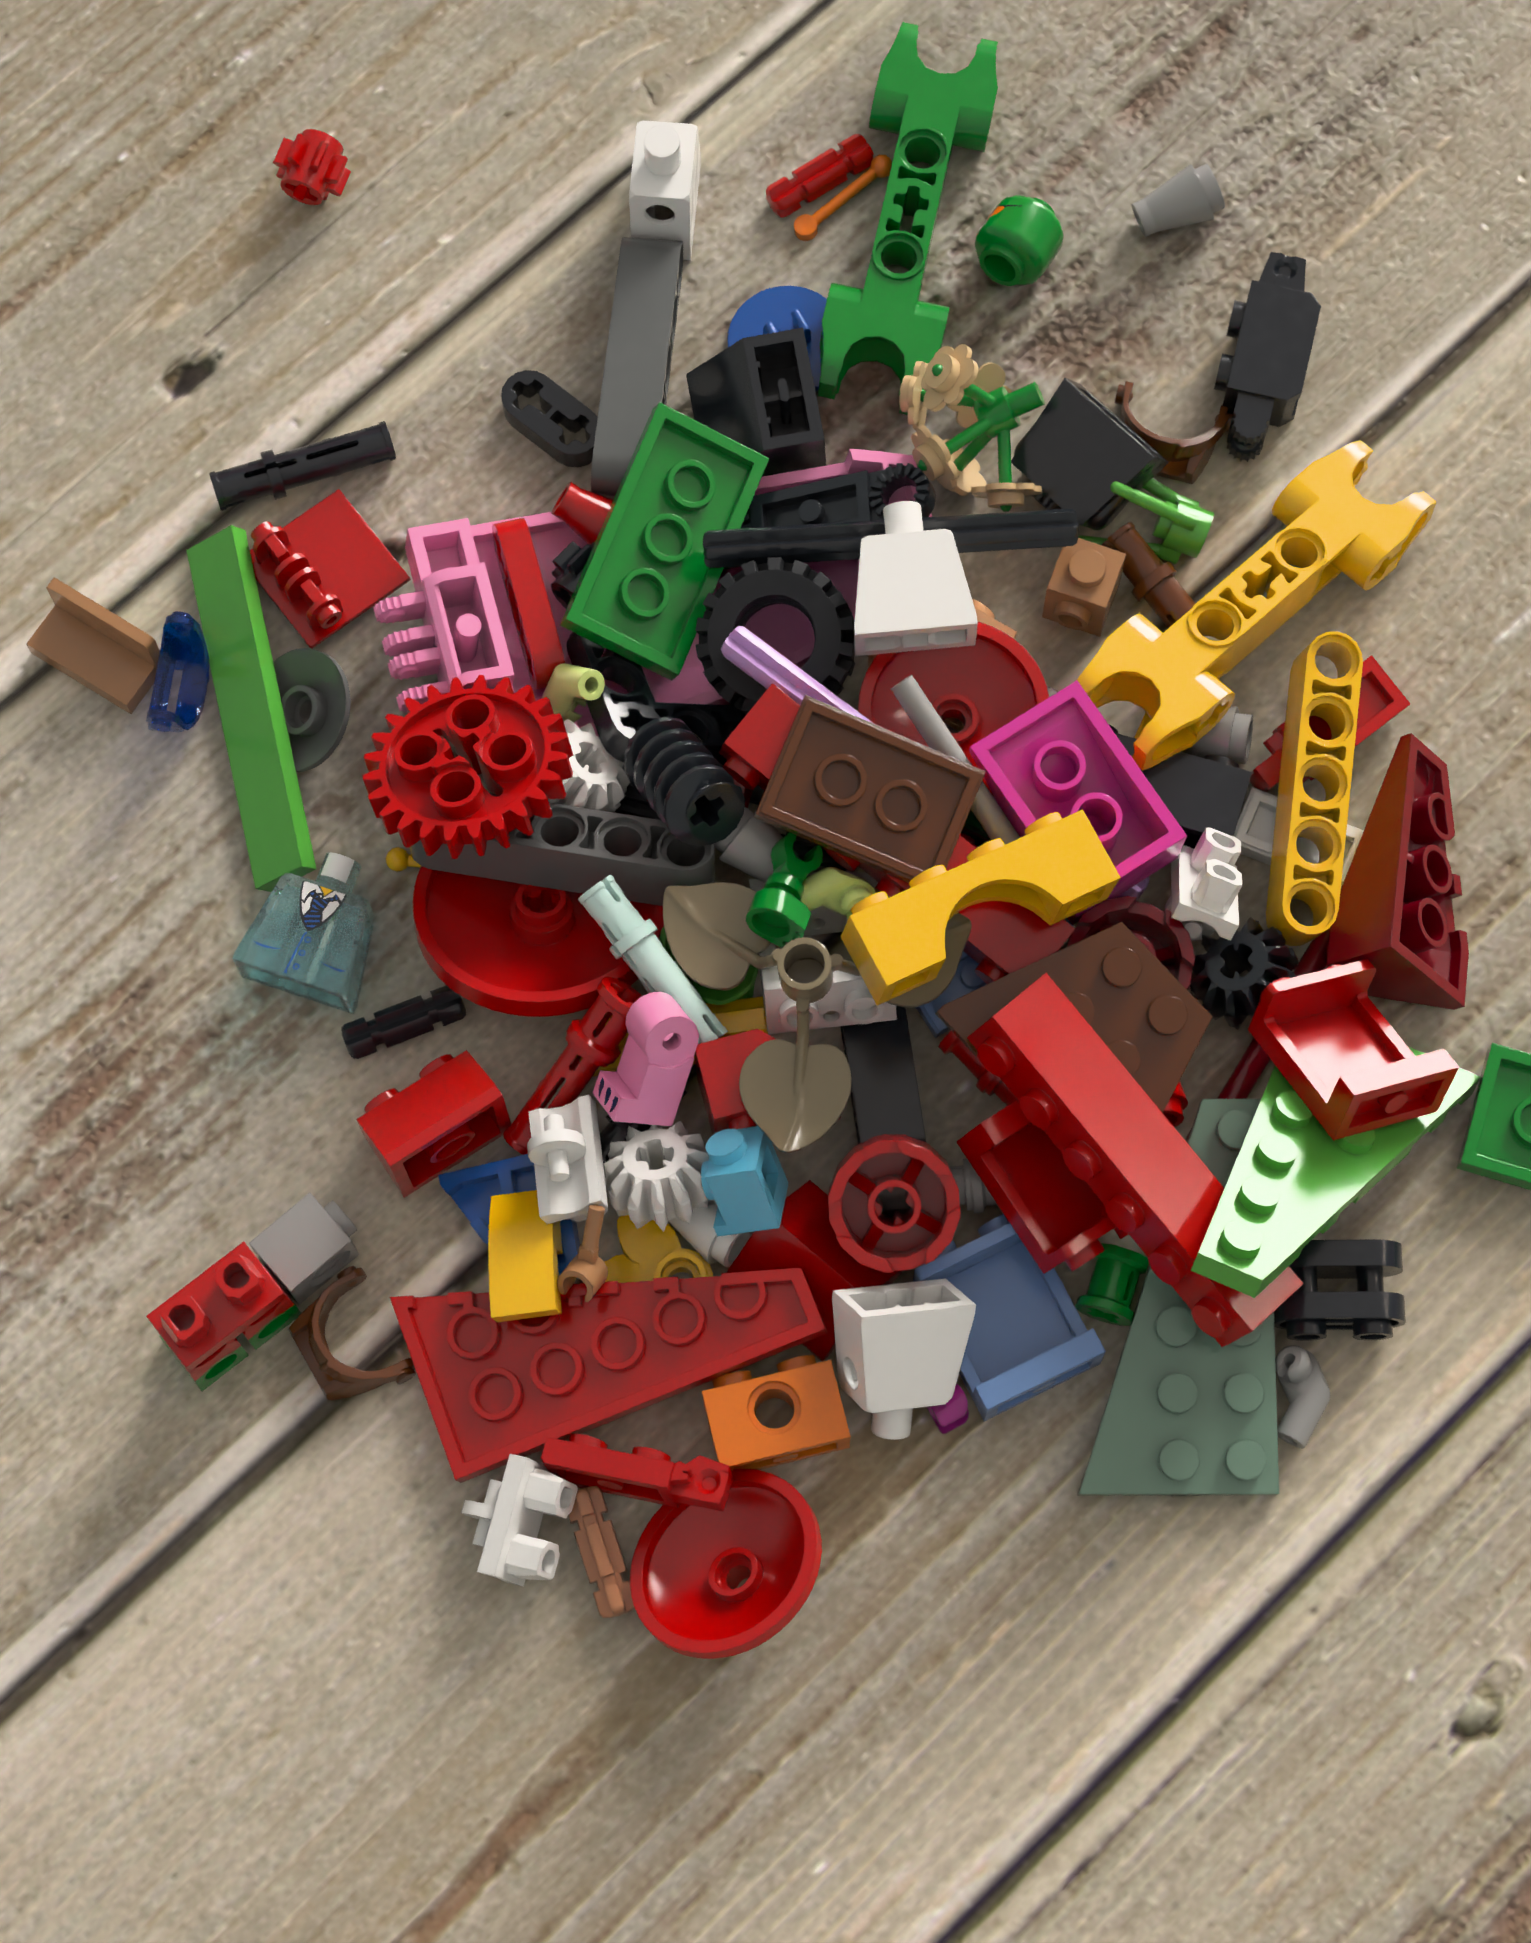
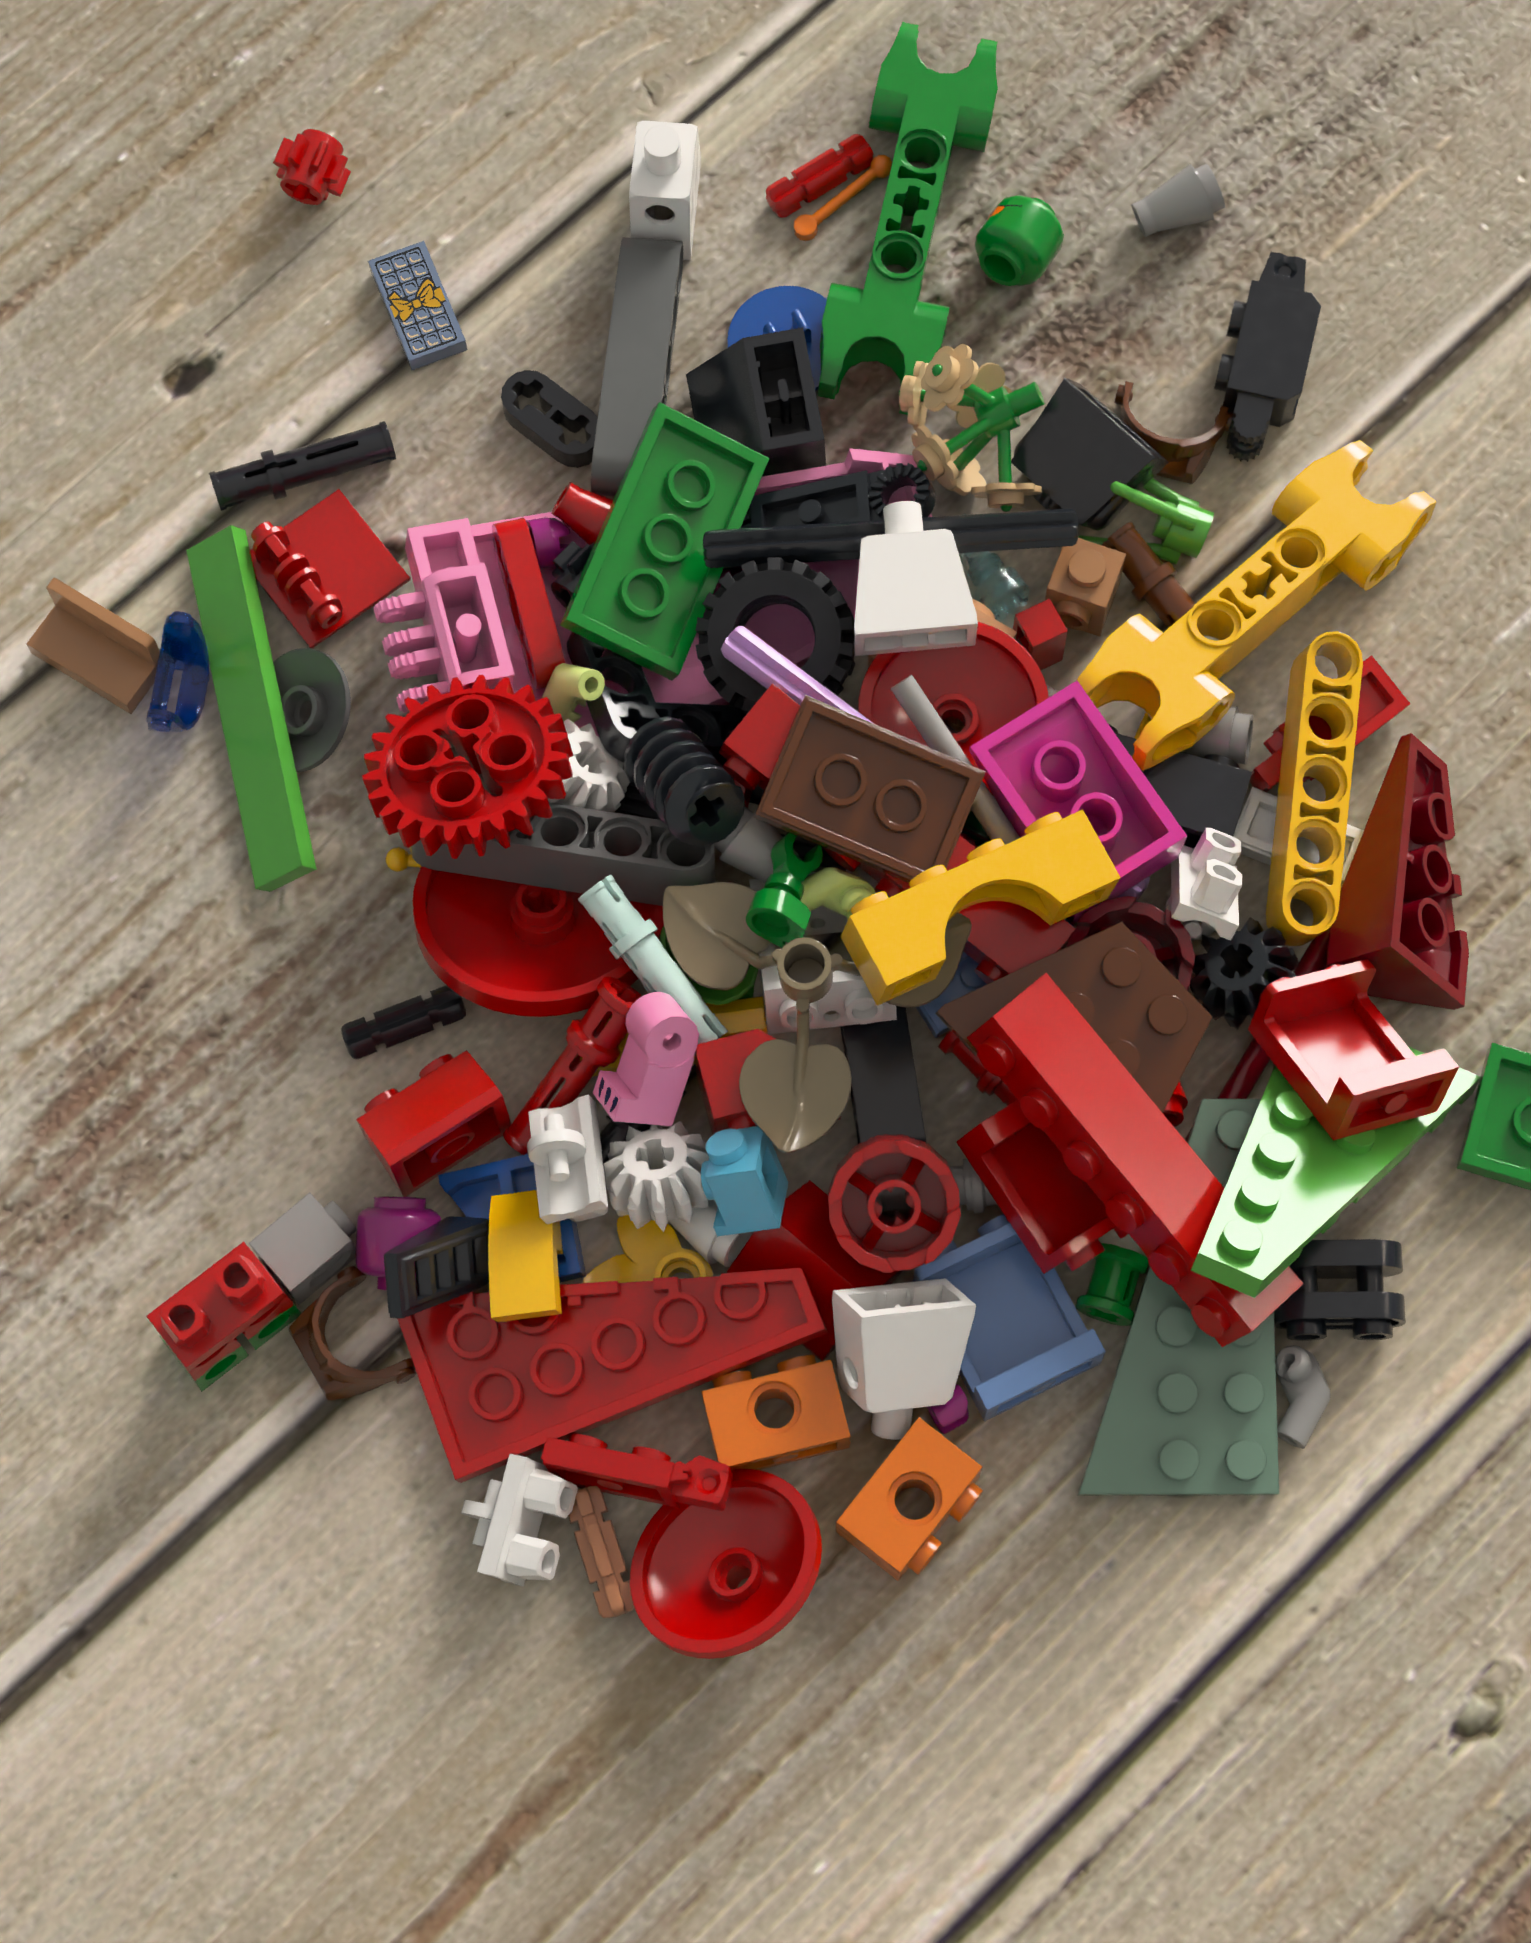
clear light blue torso [232,852,375,1014] -> none
medium nougat hand [557,1204,608,1302] -> none
none -> magenta head [355,1196,441,1290]
none -> sand blue tile [368,241,468,371]
none -> black slope [383,1216,489,1319]
none -> magenta hinge [526,518,571,569]
none -> orange brick [835,1417,984,1581]
none -> clear light blue piece [959,513,1030,621]
none -> red piece [1013,598,1068,670]

